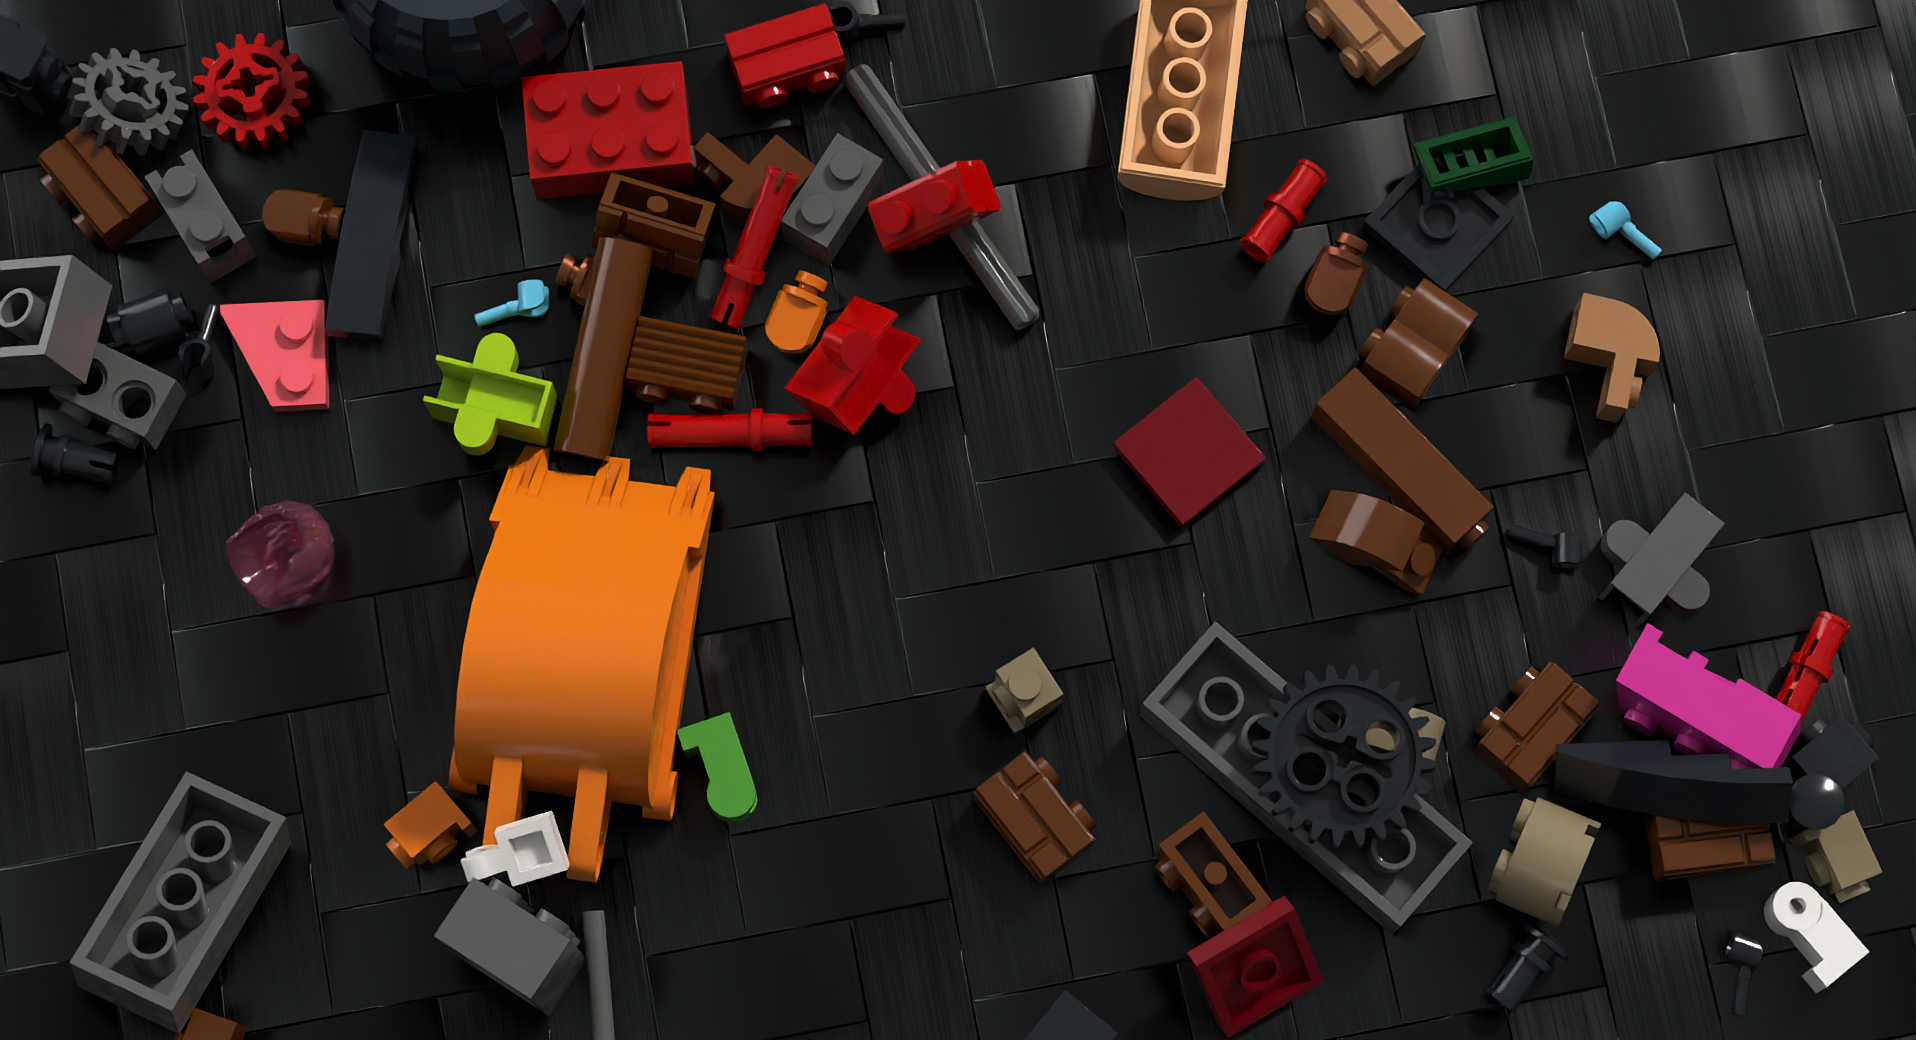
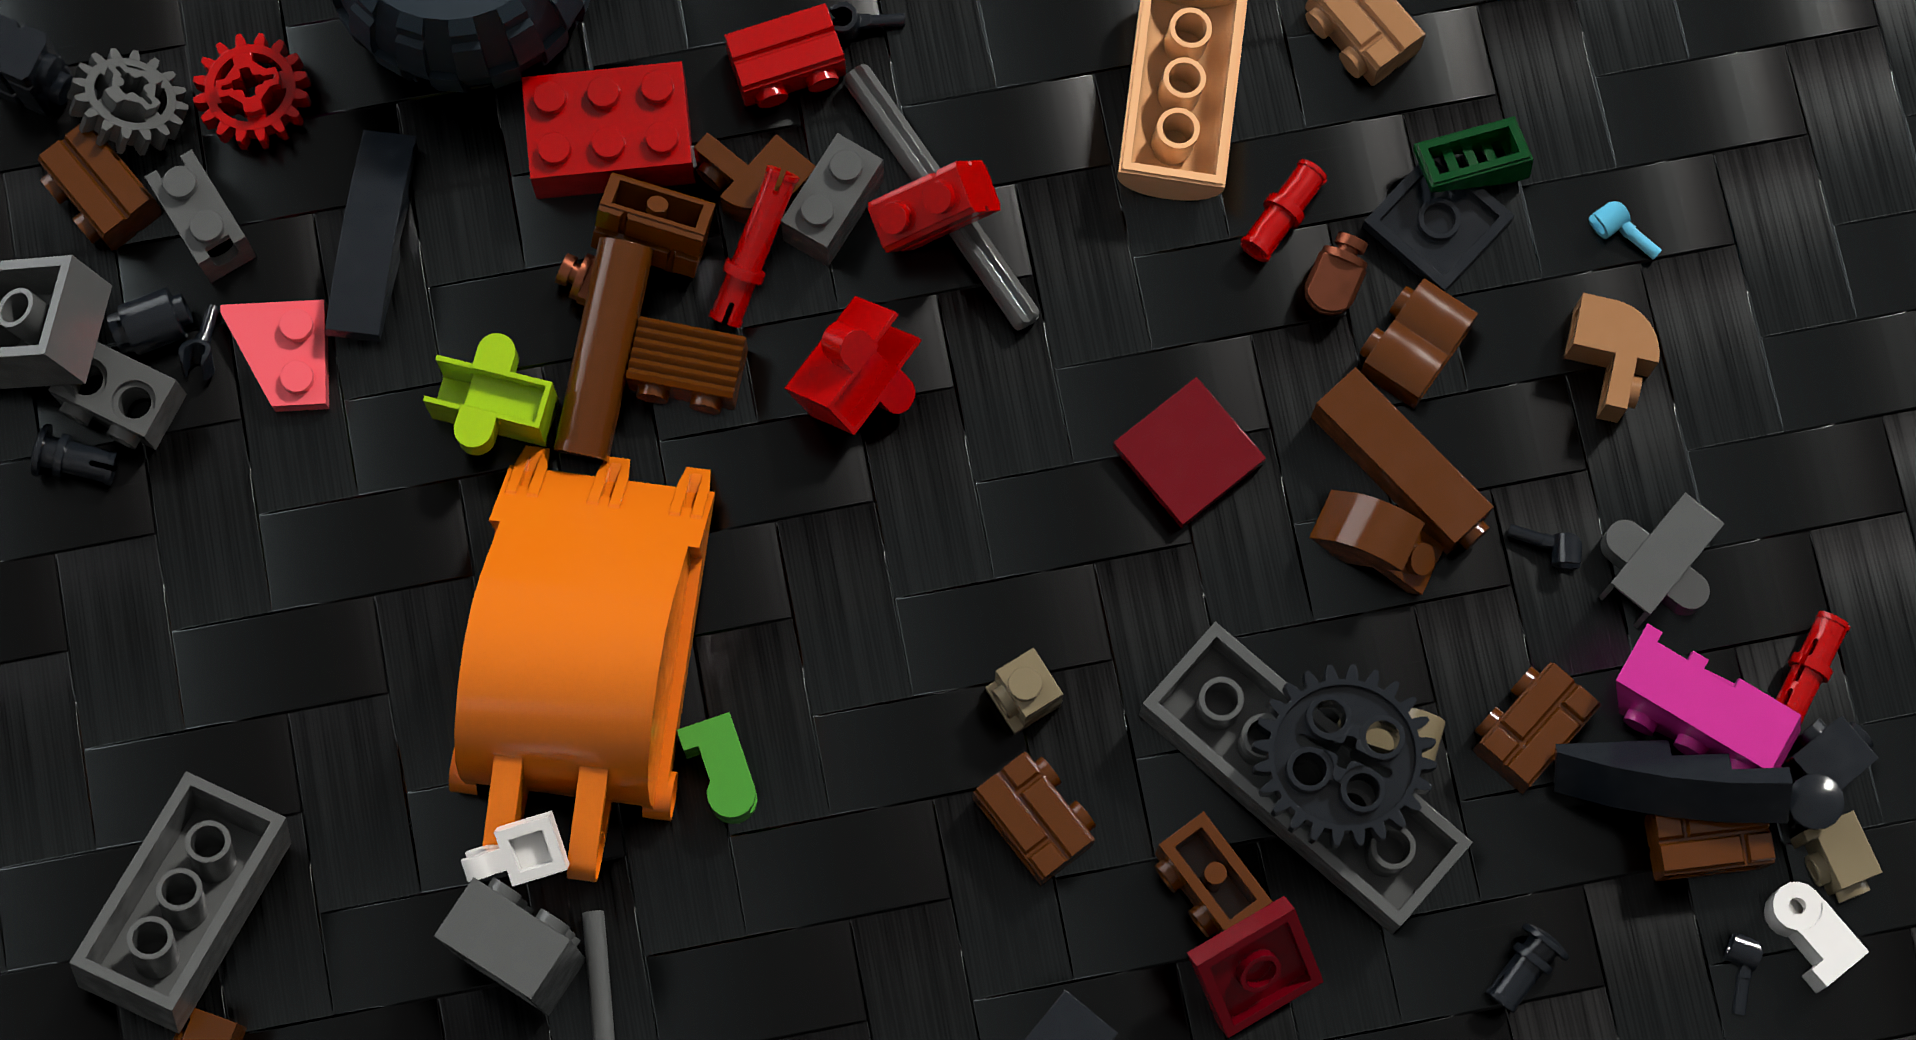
clear pink hair [226,500,335,608] -> none
reddish brown arm [262,189,346,247] -> none
orange brick [383,781,478,869] -> none
medium azure hand [475,280,549,327] -> none
red pin [647,408,813,452] -> none
orange arm [765,270,828,355] -> none
dark tan brick [1488,797,1601,927] -> none

